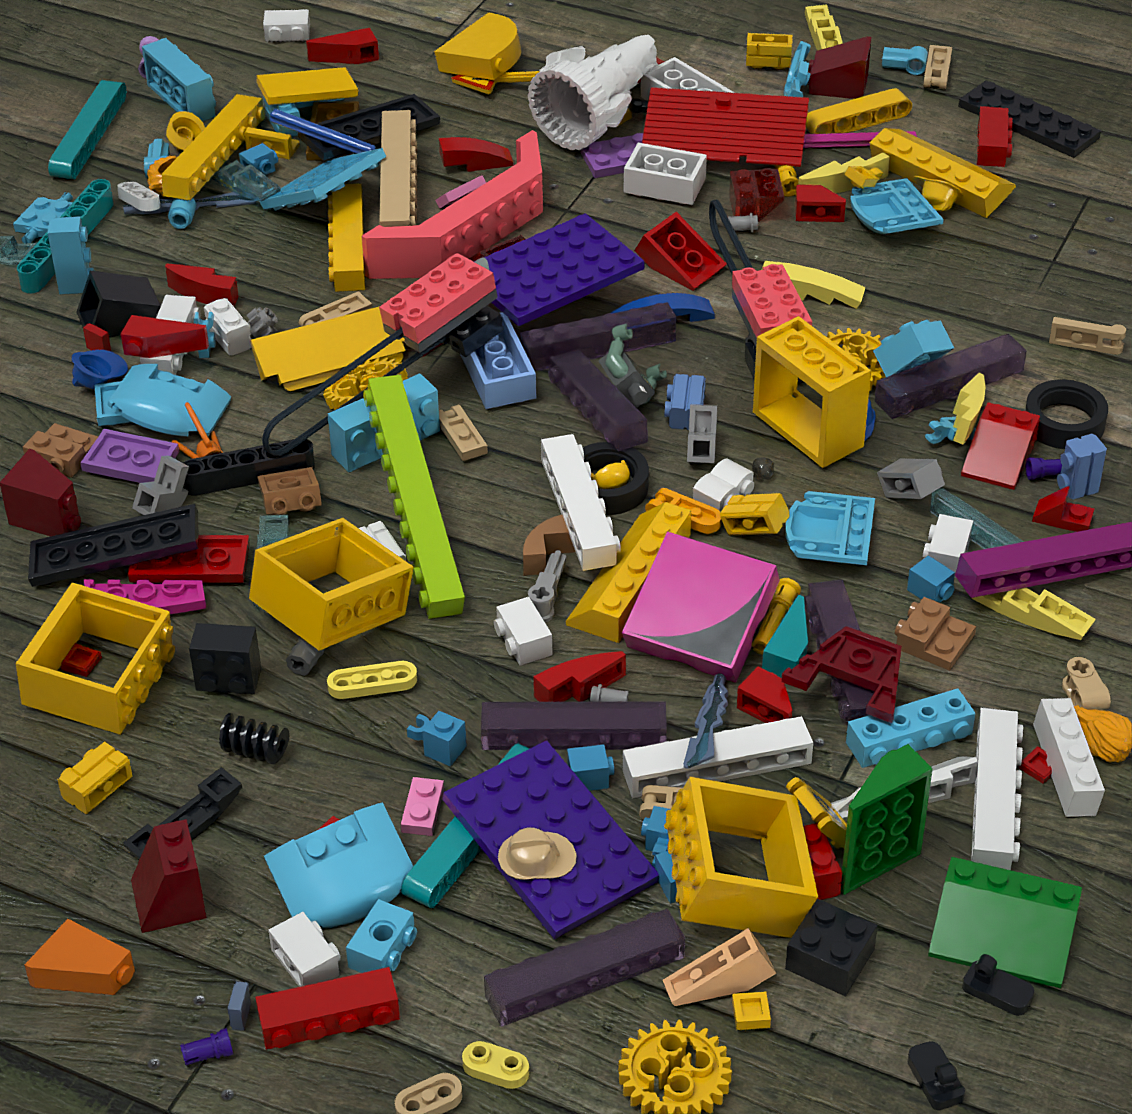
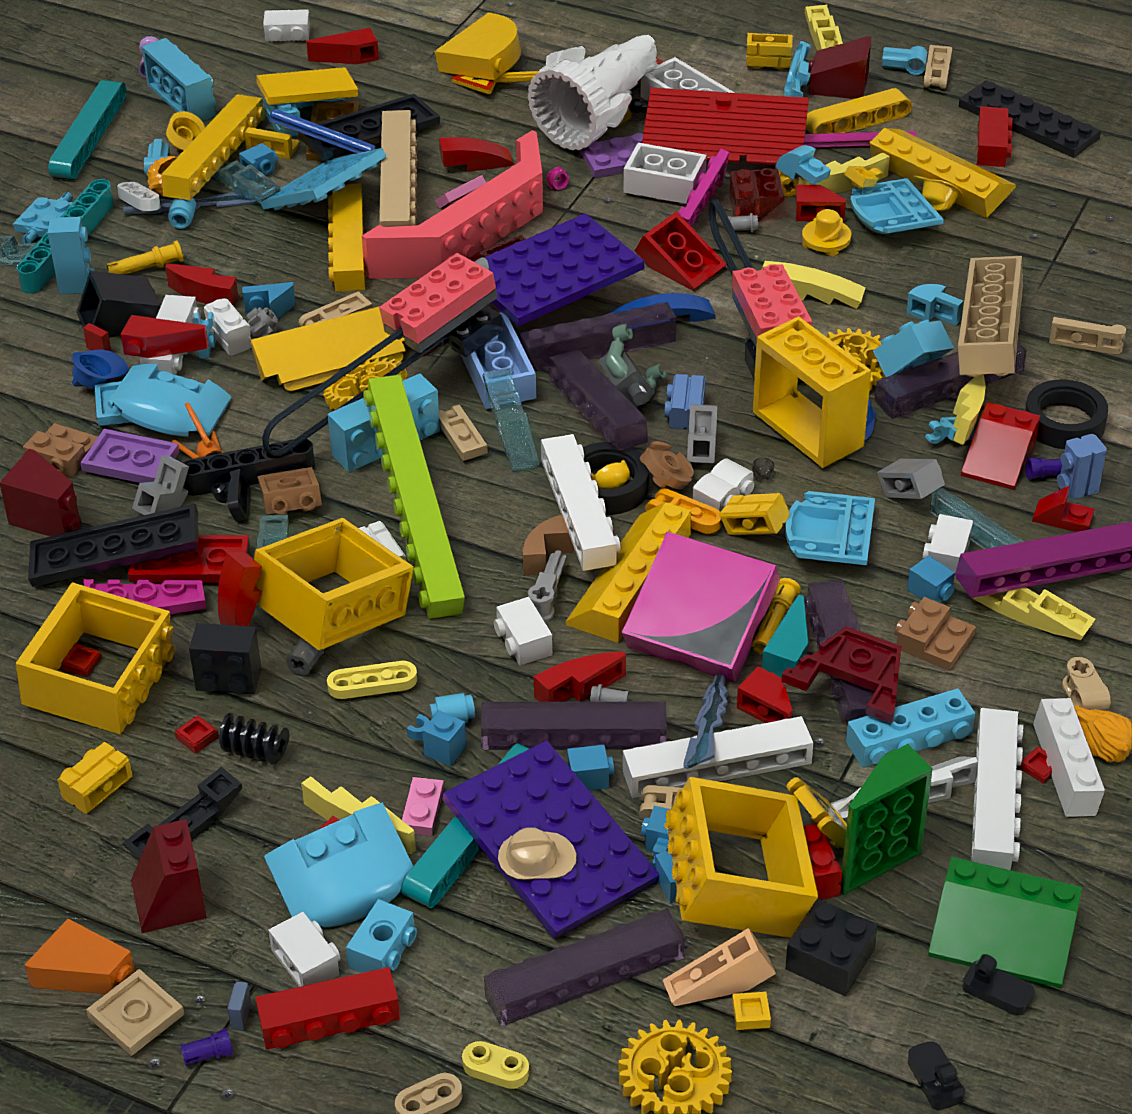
none -> tan plate [86,969,184,1056]
none -> yellow pin [106,240,184,275]
none -> red tile [175,715,219,754]
none -> black piece [211,468,250,522]
none -> red slope [217,552,262,626]
none -> dark azure slope [242,282,295,319]
none -> light yellow slope [301,776,416,855]
none -> medium azure brick [429,693,475,723]
none -> clear light blue slope [482,367,539,471]
none -> dark pink plate [546,167,569,190]
none -> medium nougat plate [640,441,694,490]
none -> dark pink wing [678,149,729,227]
none -> medium azure brick [776,145,831,185]
none -> yellow plate [802,209,851,256]
none -> medium azure brick [906,284,963,326]
none -> tan brick [958,256,1023,377]

